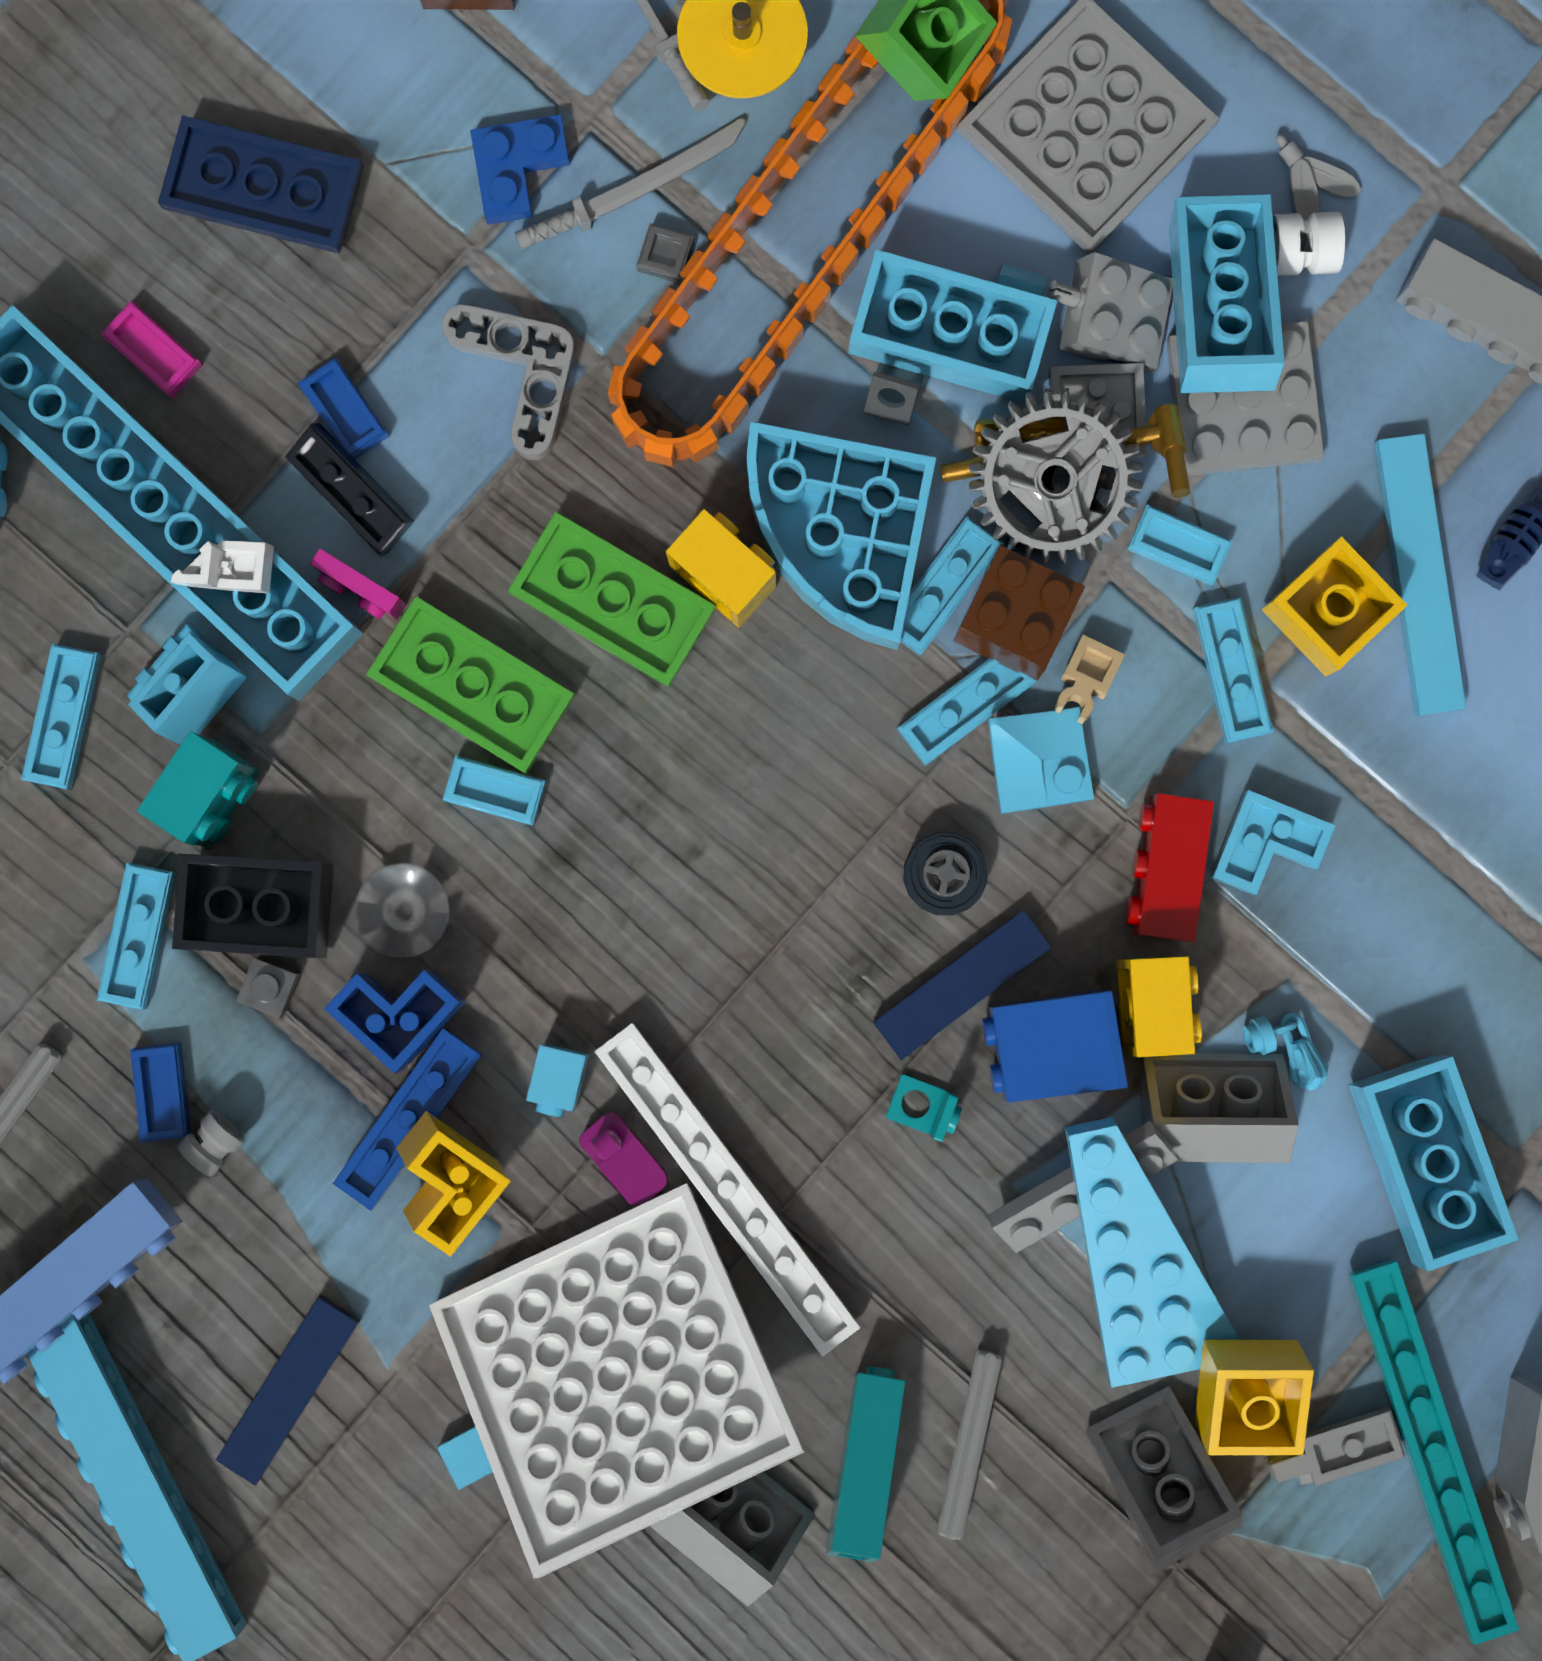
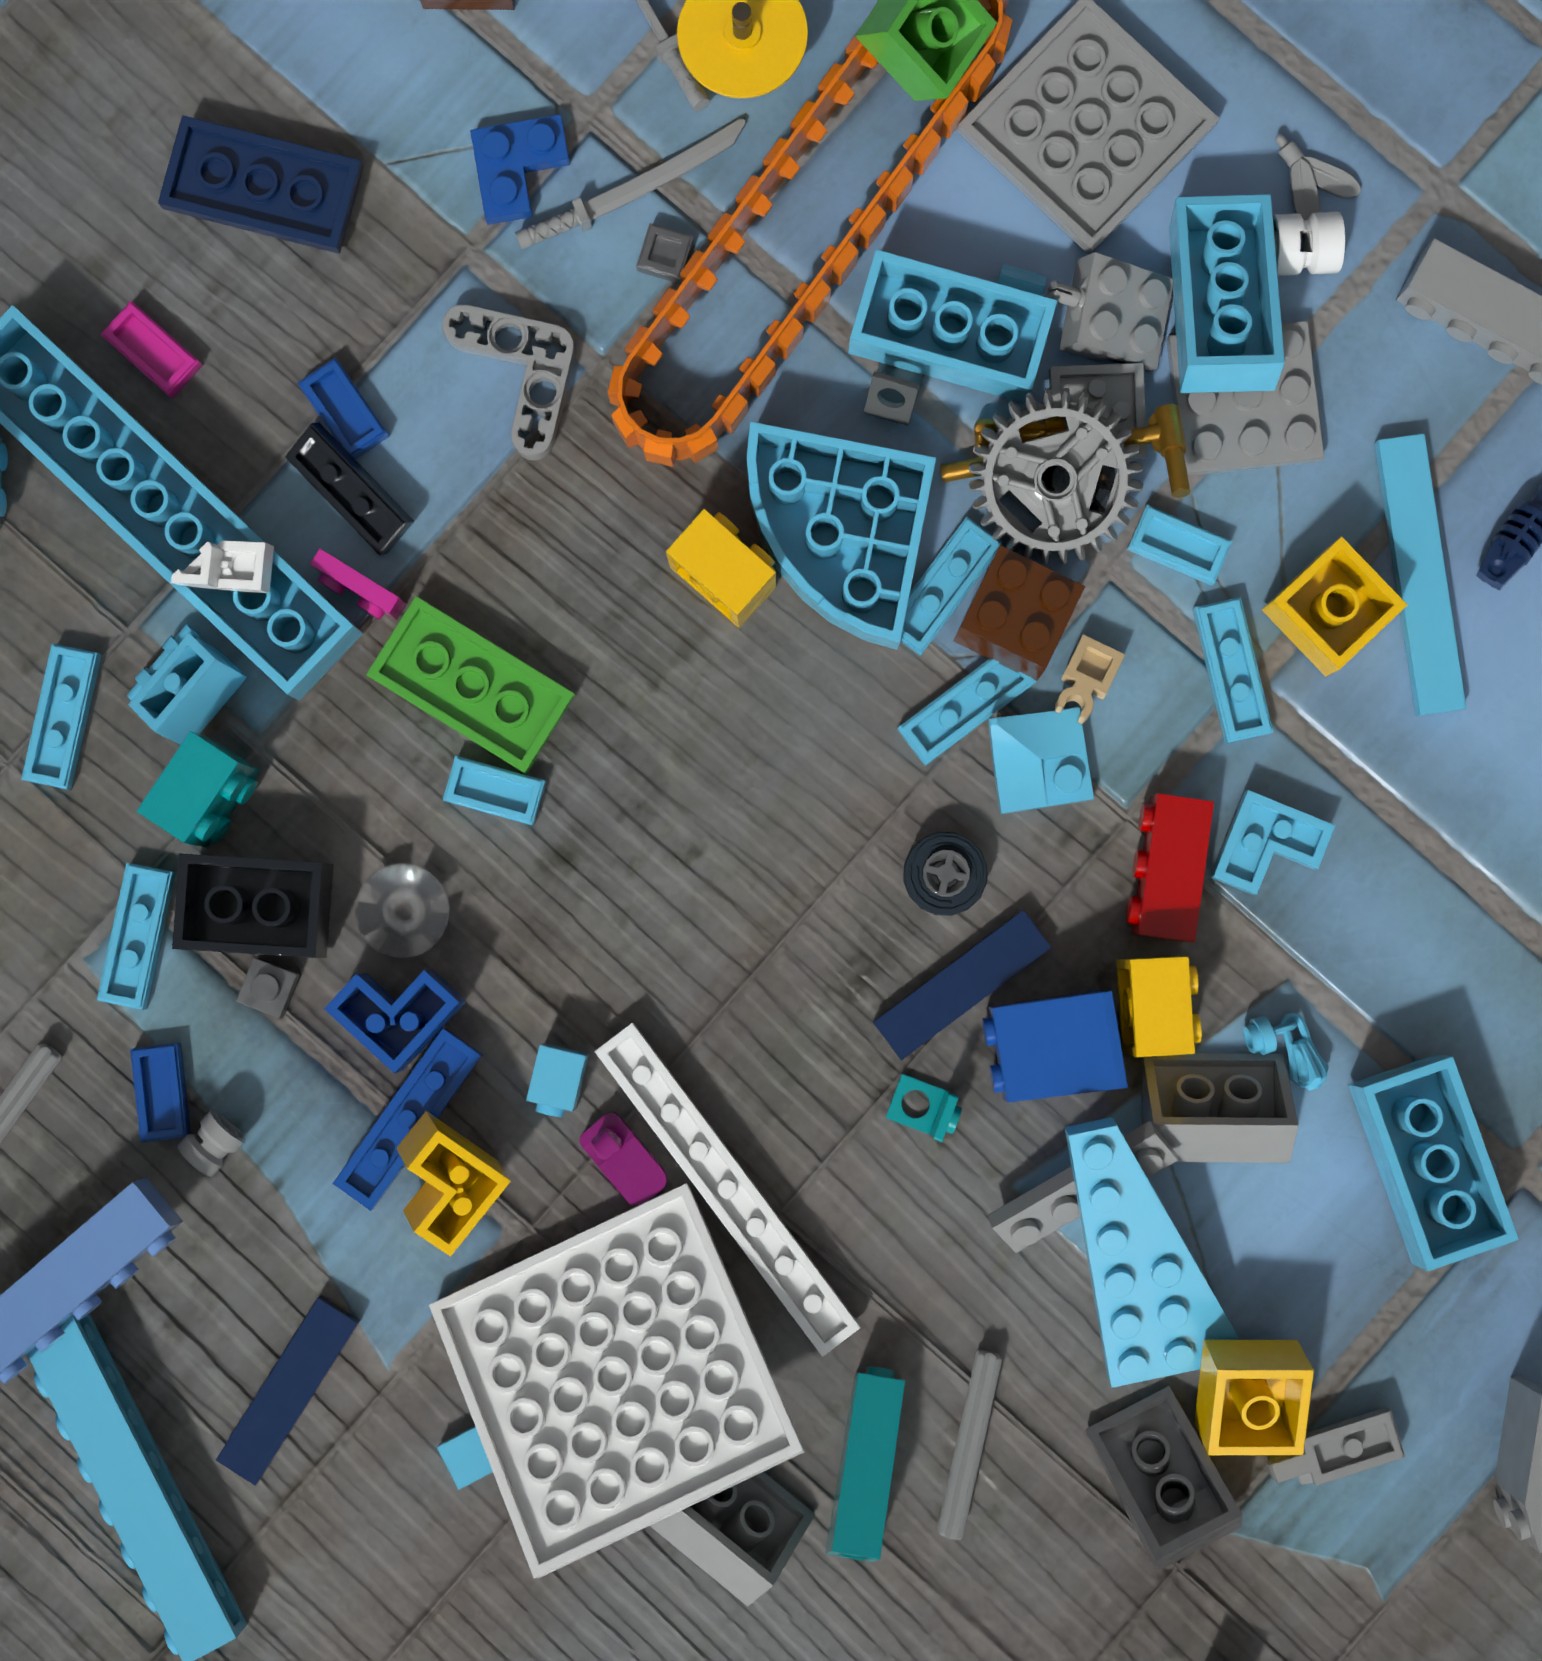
bright green plate [508,511,717,688] -> none
teal plate [1348,1259,1519,1645] -> none

